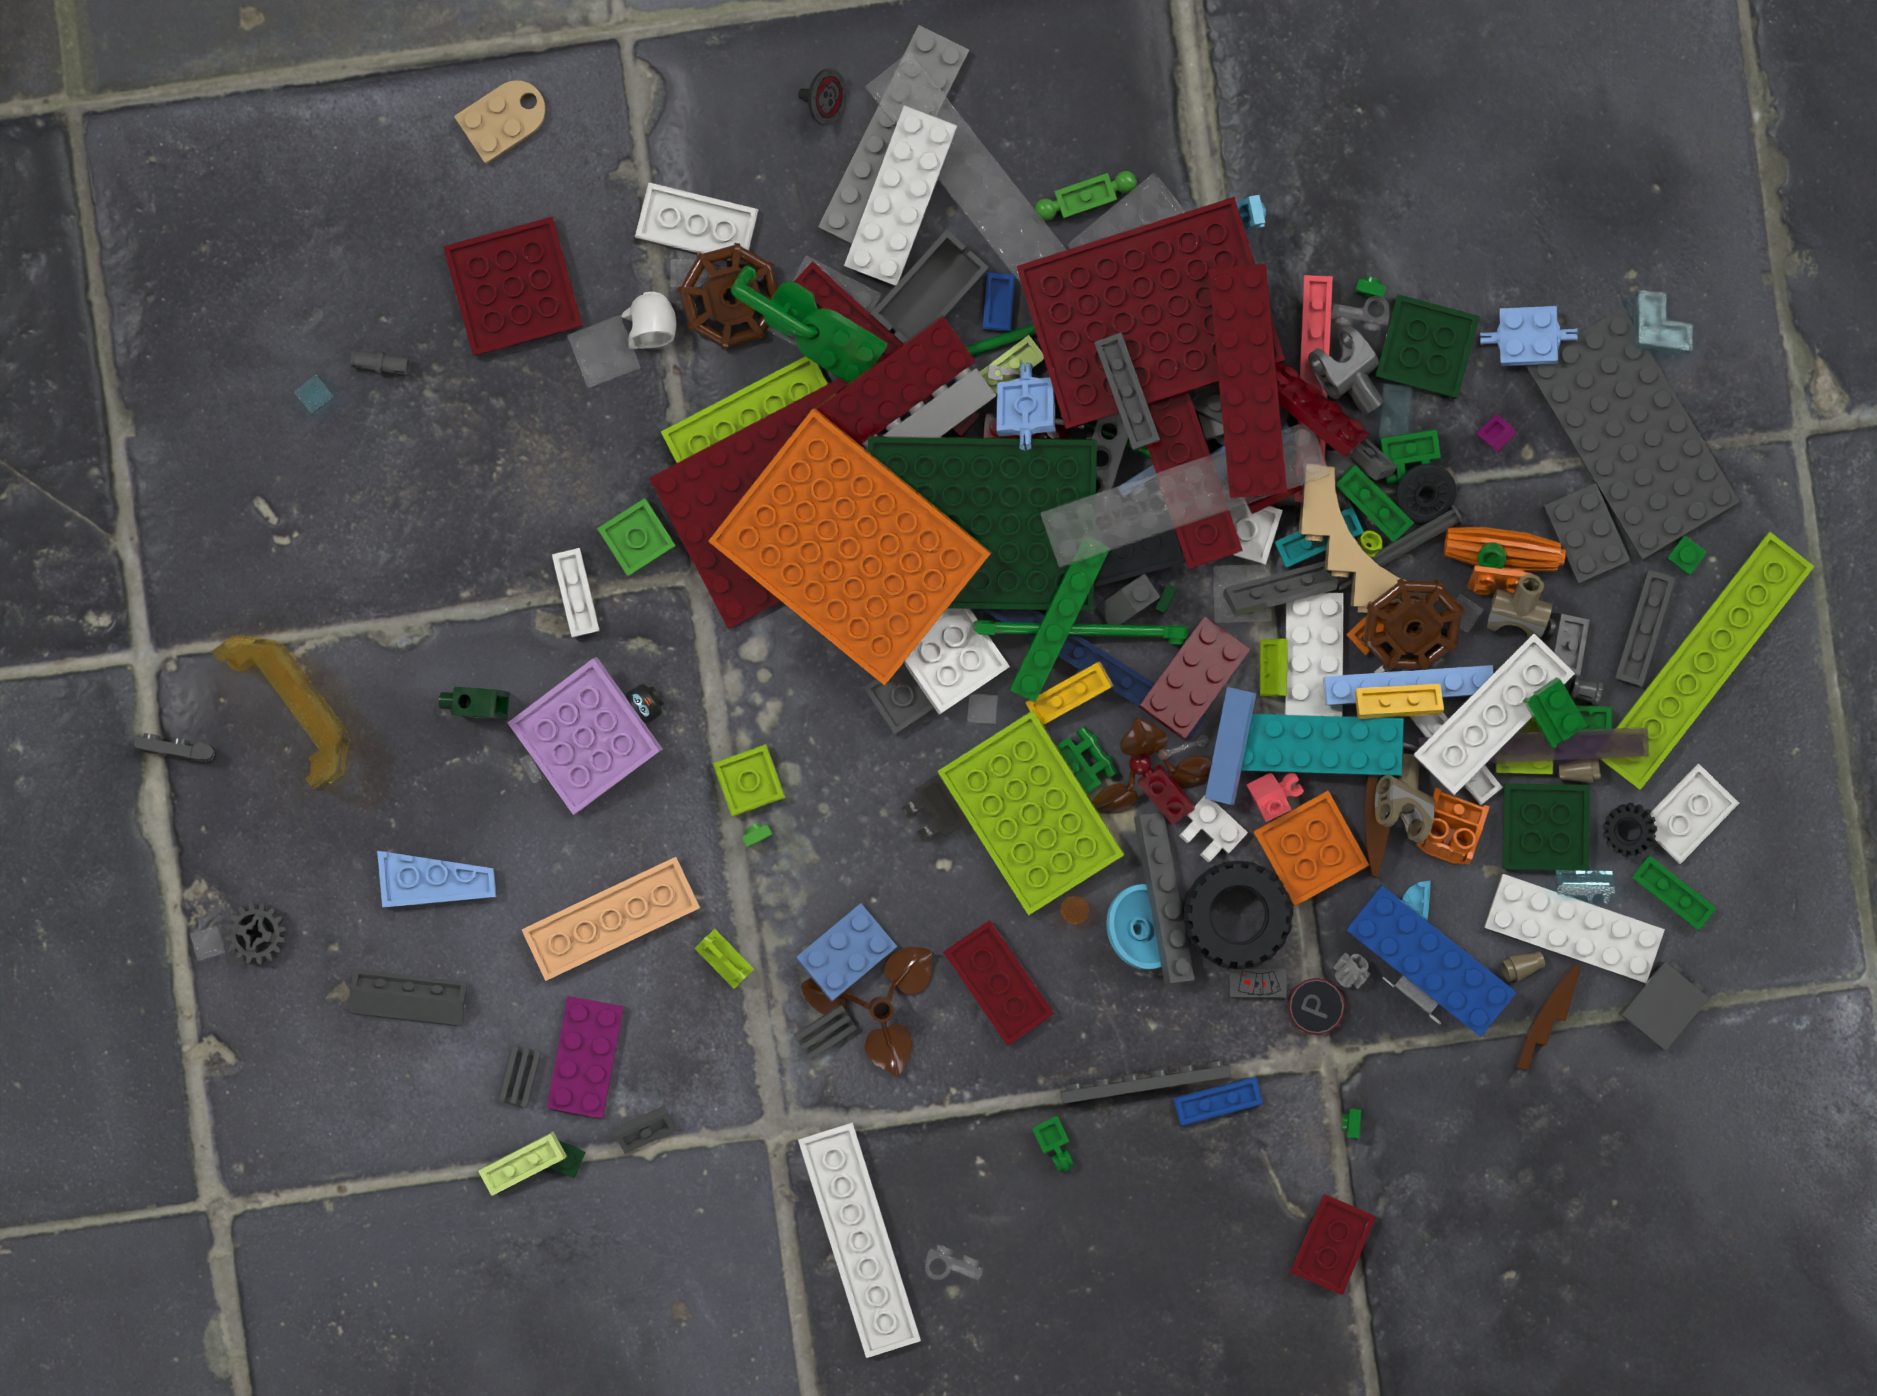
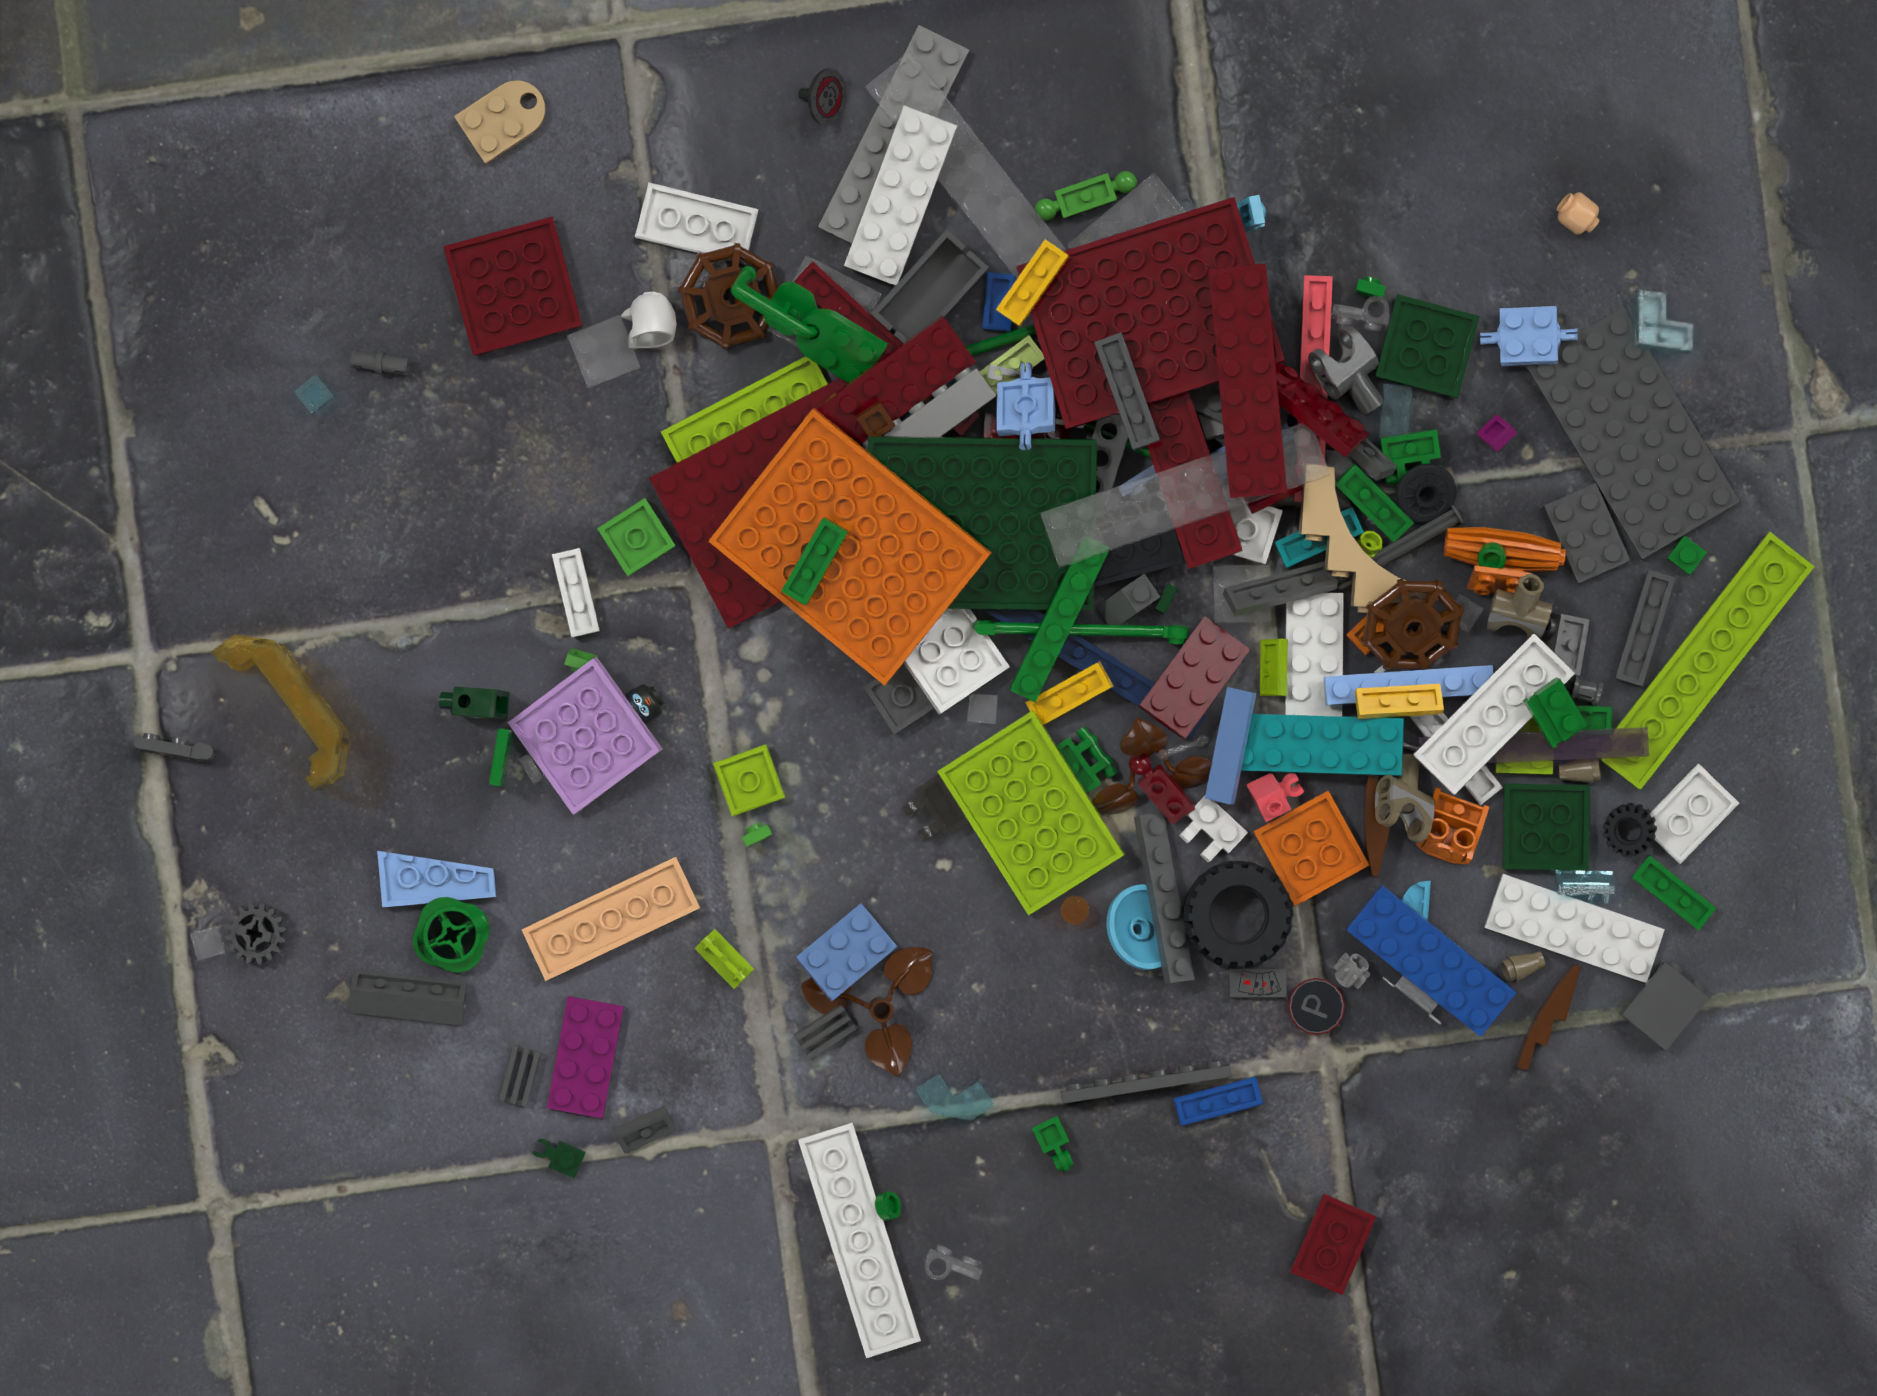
yellowish green plate [478,1132,567,1196] -> none
dark red plate [943,920,1054,1046] -> none
green plate [1341,1108,1361,1138] -> none
none -> green piece [413,897,490,972]
none -> green tile [489,728,514,787]
none -> bright green plate [564,648,599,672]
none -> green plate [781,517,849,606]
none -> reddish brown plate [855,401,896,436]
none -> green tile [875,1191,901,1221]
none -> clear light blue tile [915,1074,994,1121]
none -> yellow plate [996,239,1069,326]
none -> light nougat head [1556,192,1599,235]

